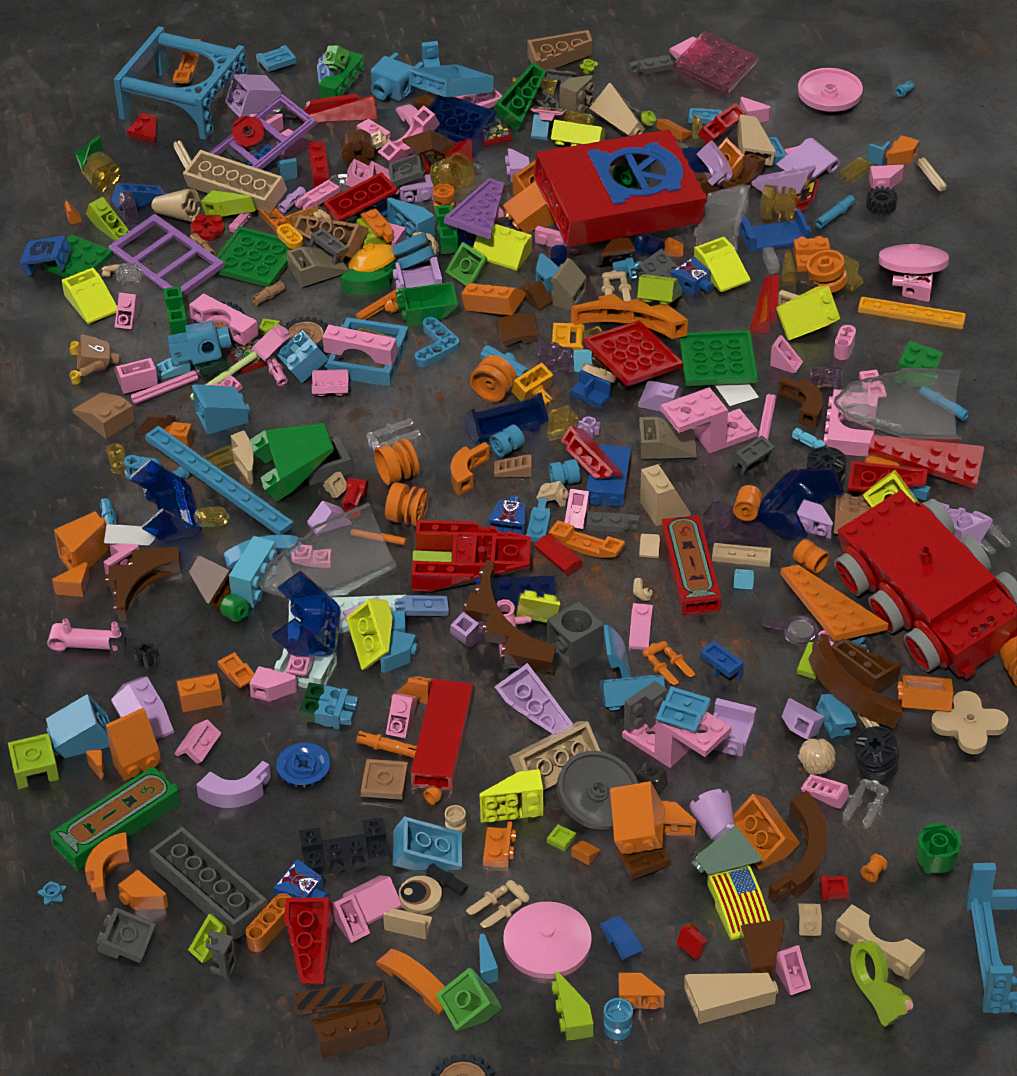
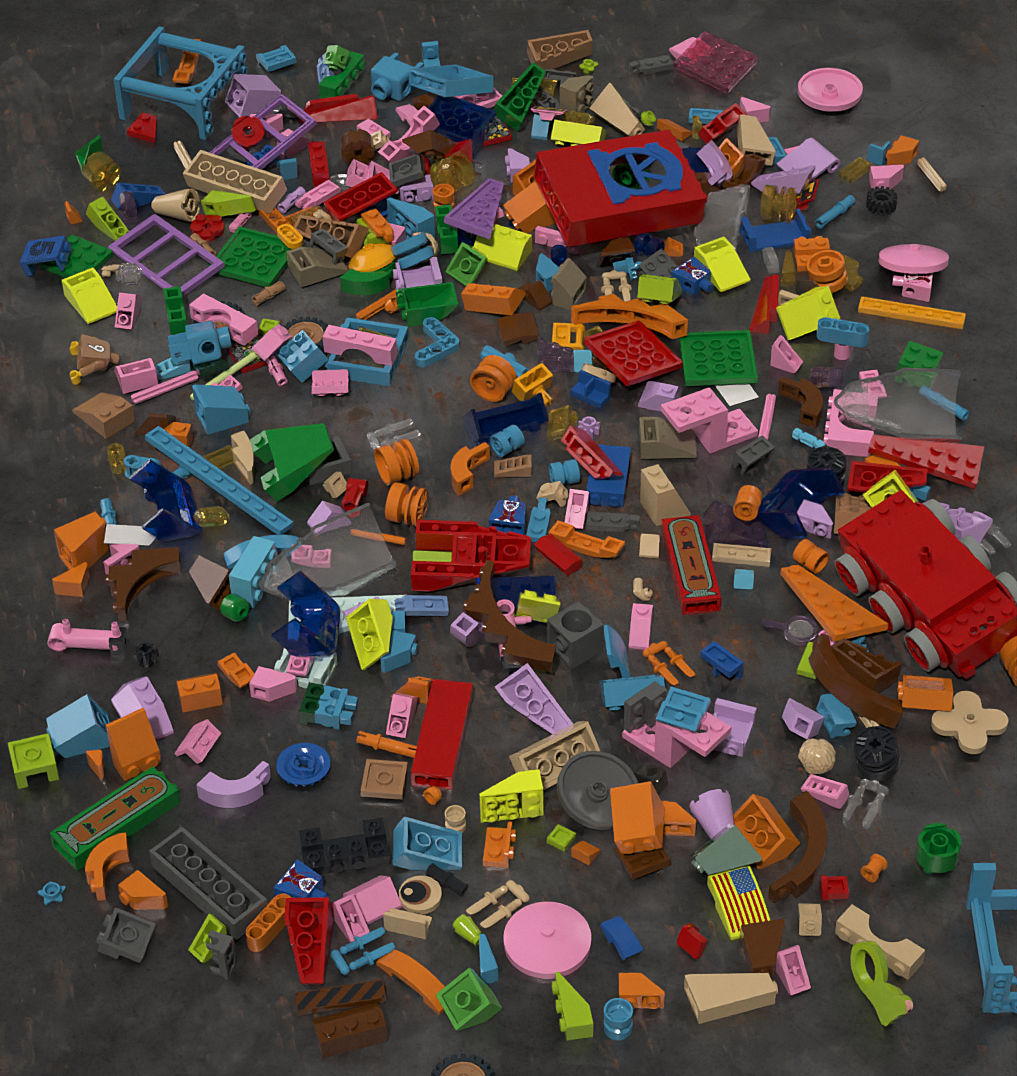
dark azure pin [895,81,915,97] -> none
none -> dark azure piece [331,927,395,975]
none -> lime cone [452,914,482,946]
none -> dark azure beam [817,317,870,347]

